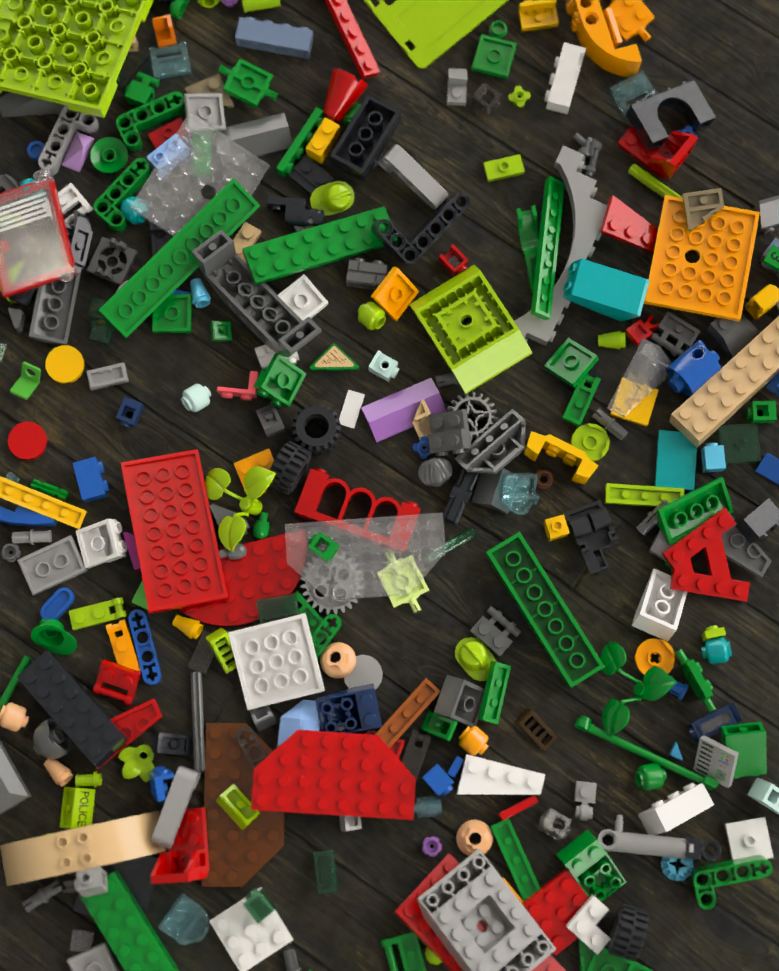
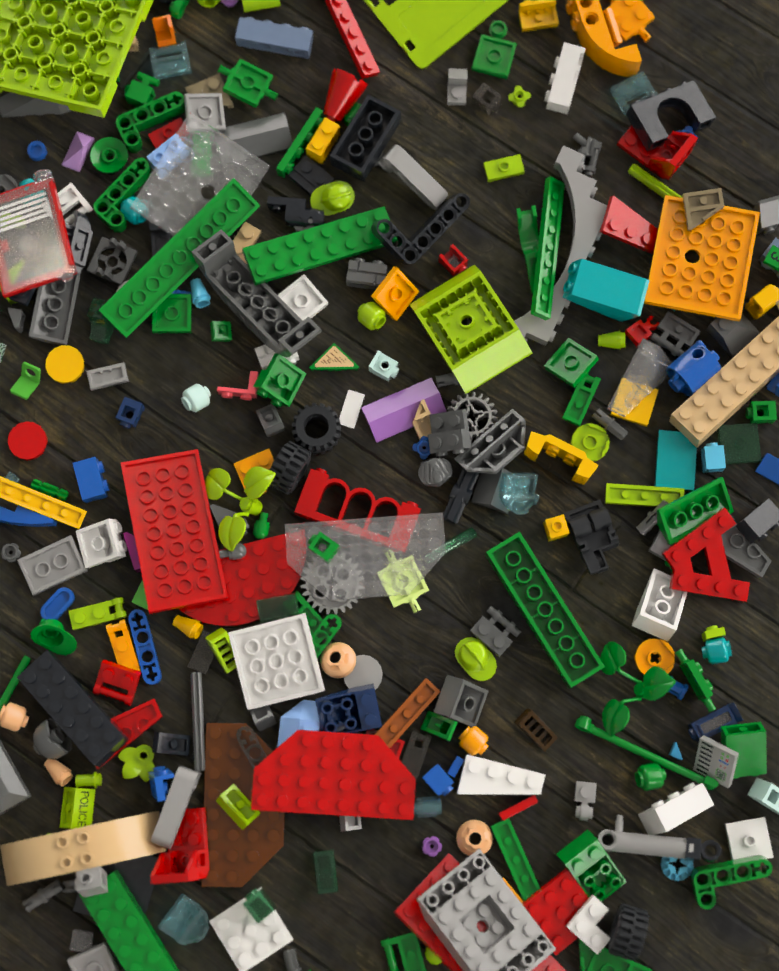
light grey axle [11,529,52,545] -> none
light grey beam [38,105,99,176] -> none
green plate [478,661,511,724] -> none
reddish brown plate [534,470,553,489] -> none
clear smoke brick [536,808,571,840] -> none

